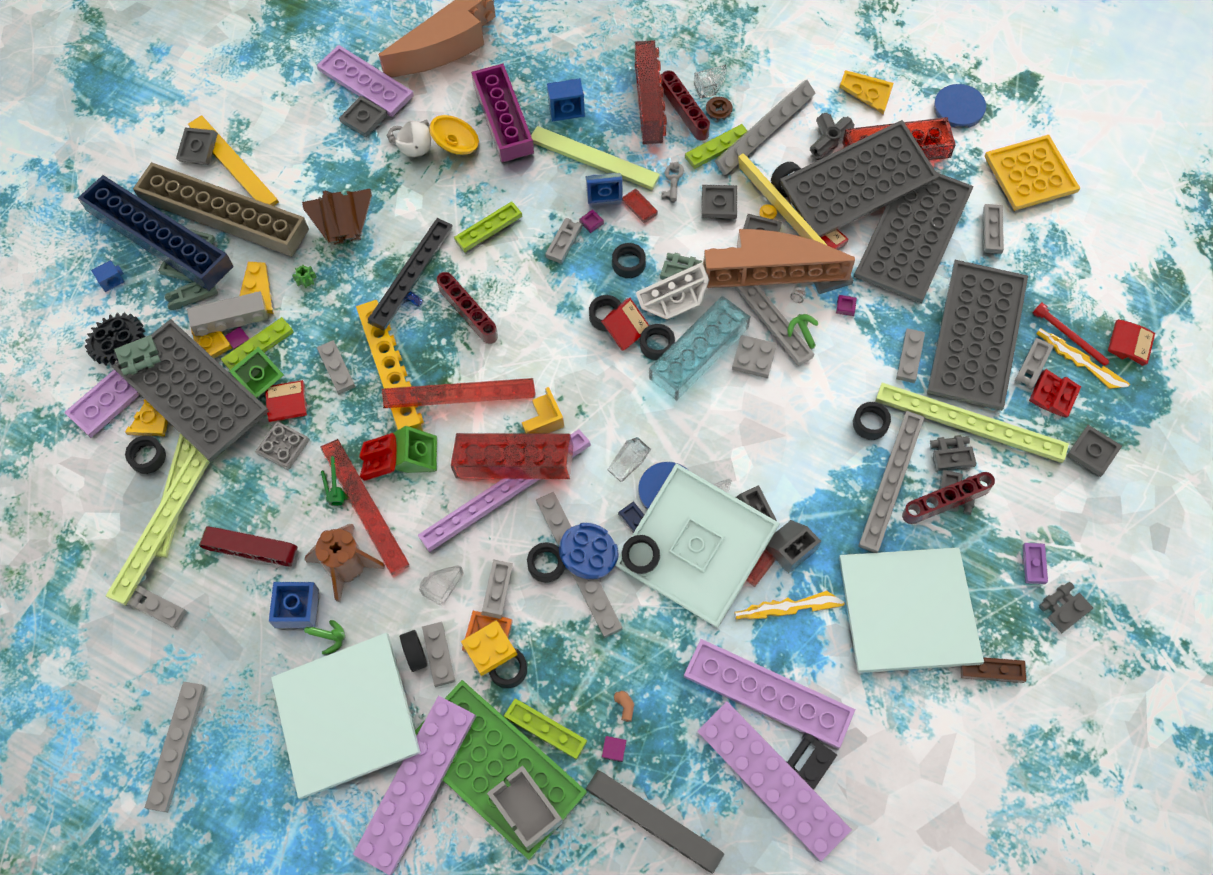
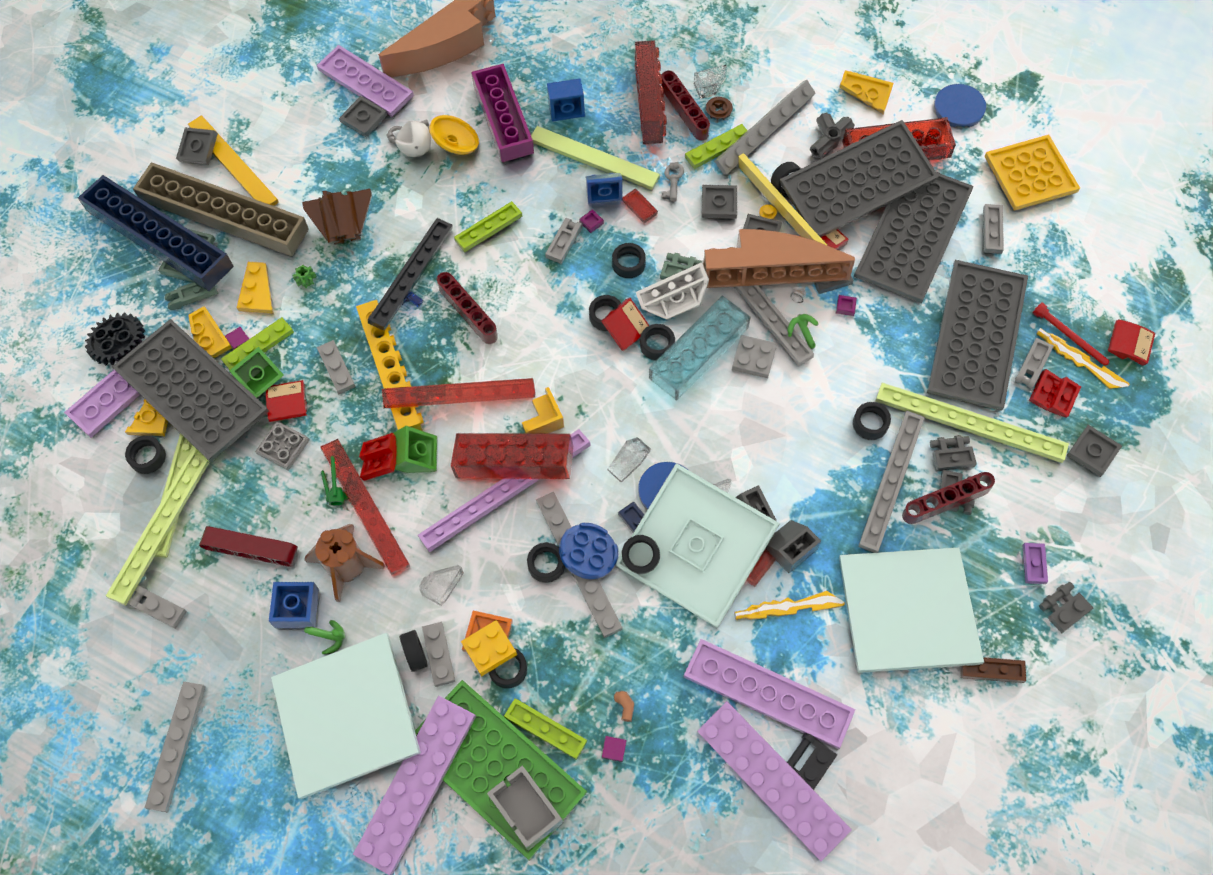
blue brick [91,260,125,292] -> none
sand green plate [114,335,161,376] -> none
light grey brick [187,291,269,337] -> none
light grey plate [481,559,513,619] -> none
dark grey beam [586,770,725,874] -> none
light grey plate [896,328,925,383] -> none

